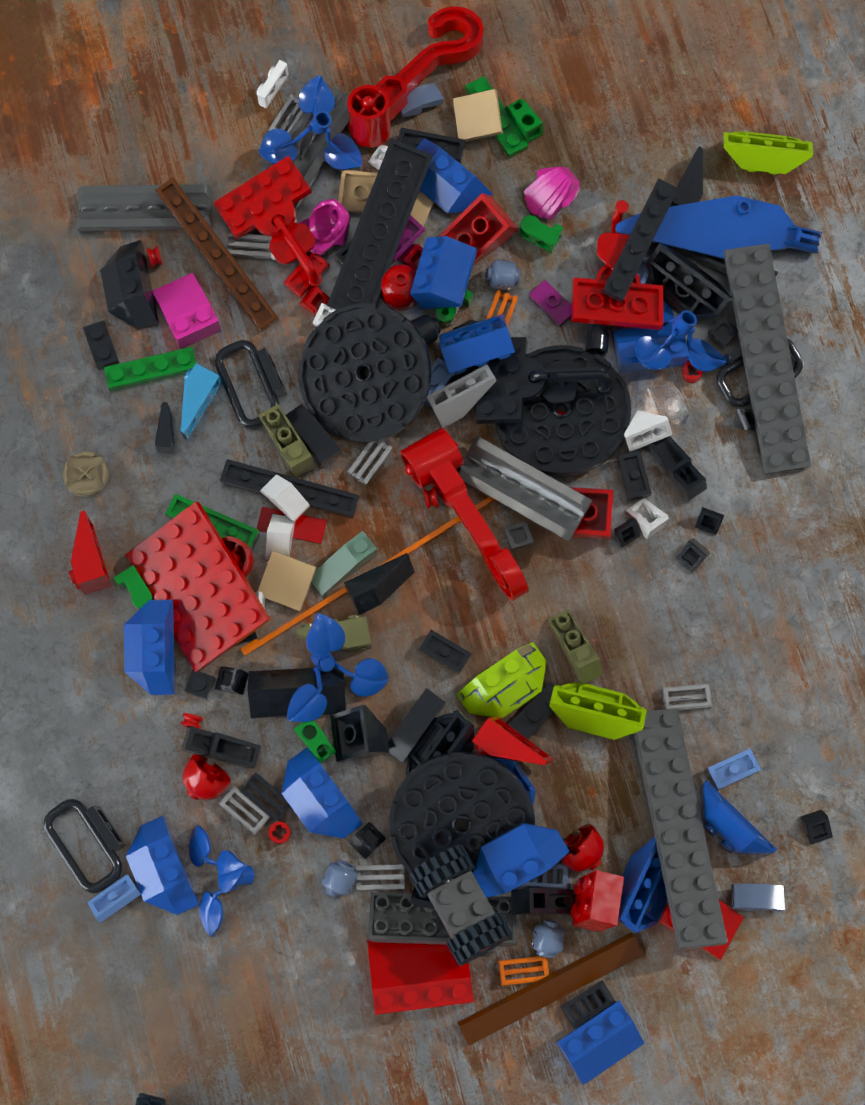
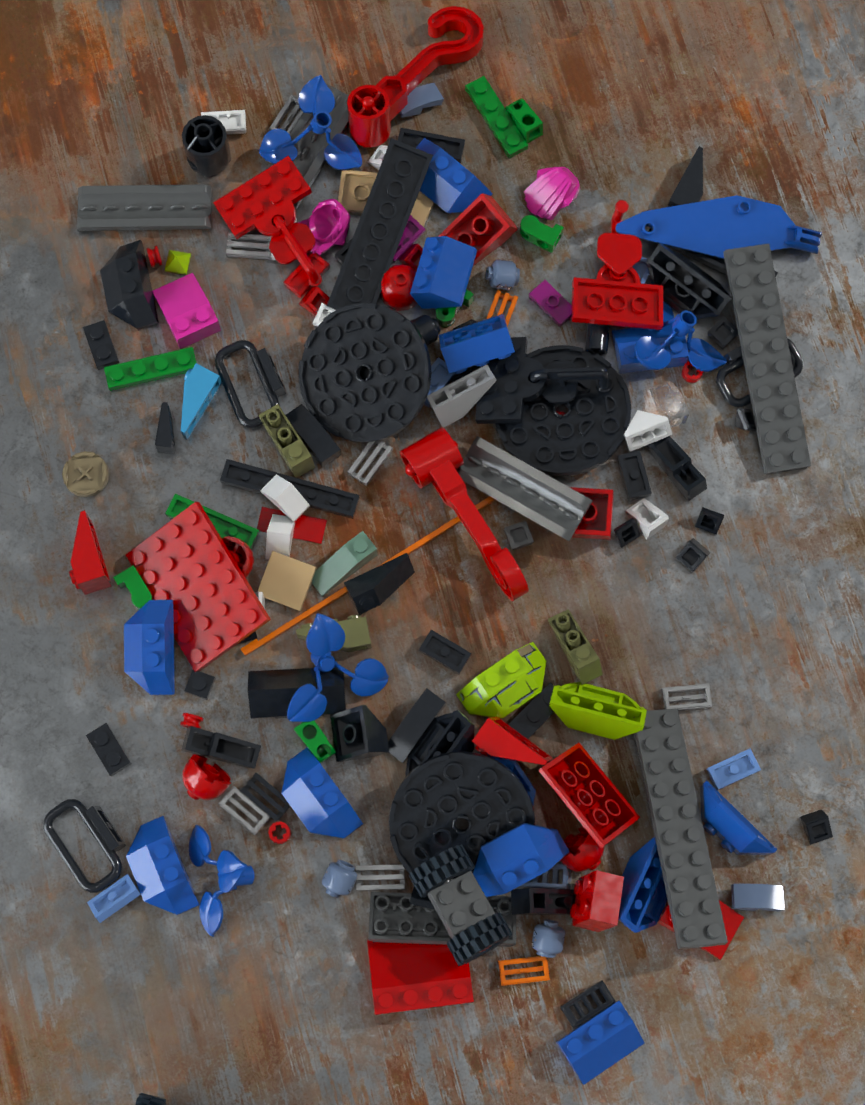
reddish brown tile [155,178,279,332] -> none
black slope [215,666,248,695] -> none
white plate [257,60,289,109] -> none
black slope [349,822,386,859] -> none
red bush [423,487,438,509] -> none
tan tile [453,89,503,142] -> none
reddish brown tile [457,932,643,1046] -> none
black plate [601,178,679,303] -> none
lime wedge [723,131,813,175] -> none
none -> black plate [86,723,131,776]
none -> lime slope [164,250,191,275]
none -> black cylinder [182,115,231,178]
none -> white plate [201,110,246,134]
none -> red slope [538,742,640,848]

